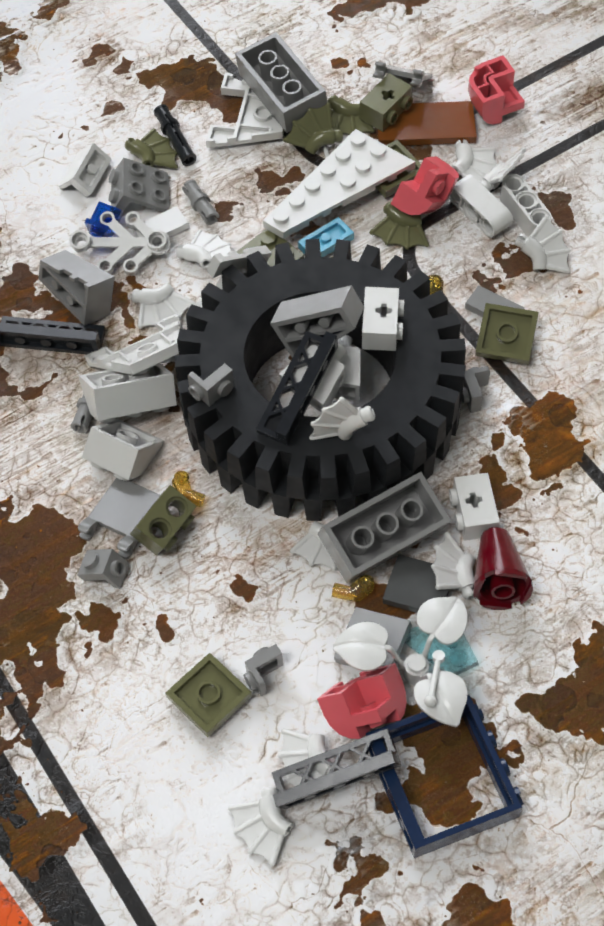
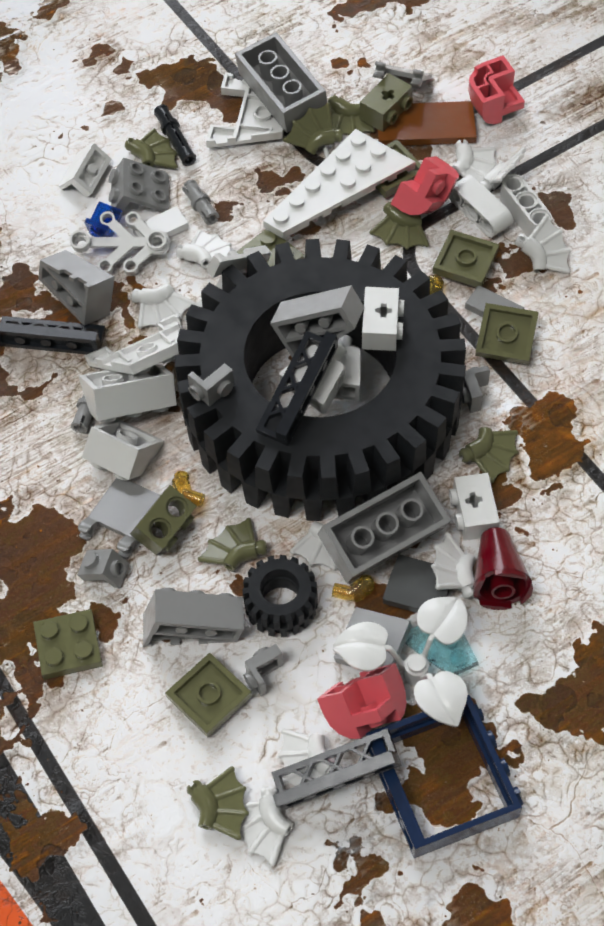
medium azure plate [298,217,354,257] -> none
white arm [309,397,375,440] -> none
white hinge [424,650,445,707] -> none
none -> olive plate [33,609,103,680]
none -> light grey wedge [143,587,244,647]
none -> olive arm [187,766,249,840]
none -> olive arm [198,518,267,572]
none -> black tyre [242,555,318,637]
none -> olive plate [432,230,500,287]
none -> olive arm [459,427,518,484]

